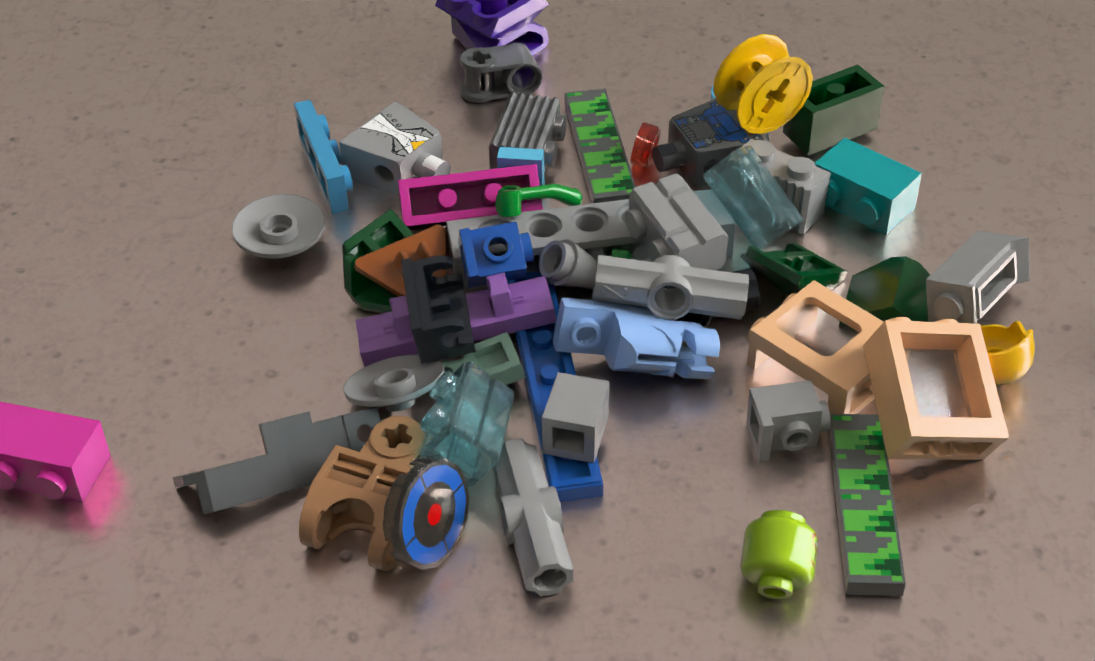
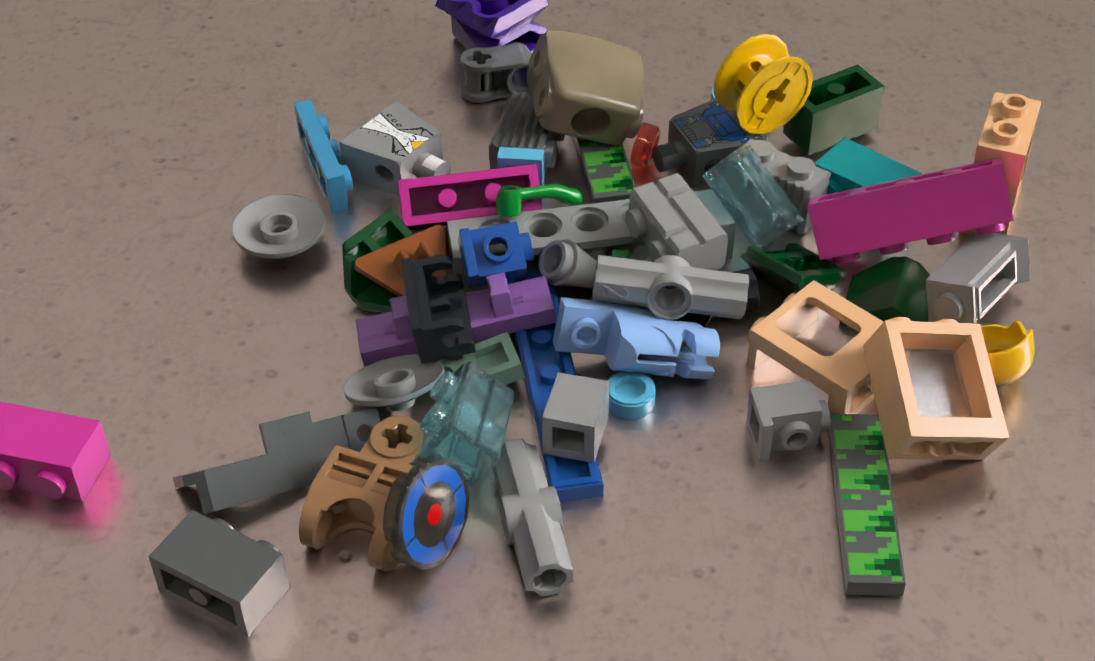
lime head [740,510,818,599] -> none
none -> dark grey brick [148,510,290,637]
none -> dark tan piece [527,30,644,146]
none -> medium azure tile [607,371,656,420]
none -> dark pink brick [808,157,1014,264]
none -> light nougat window [959,92,1042,235]

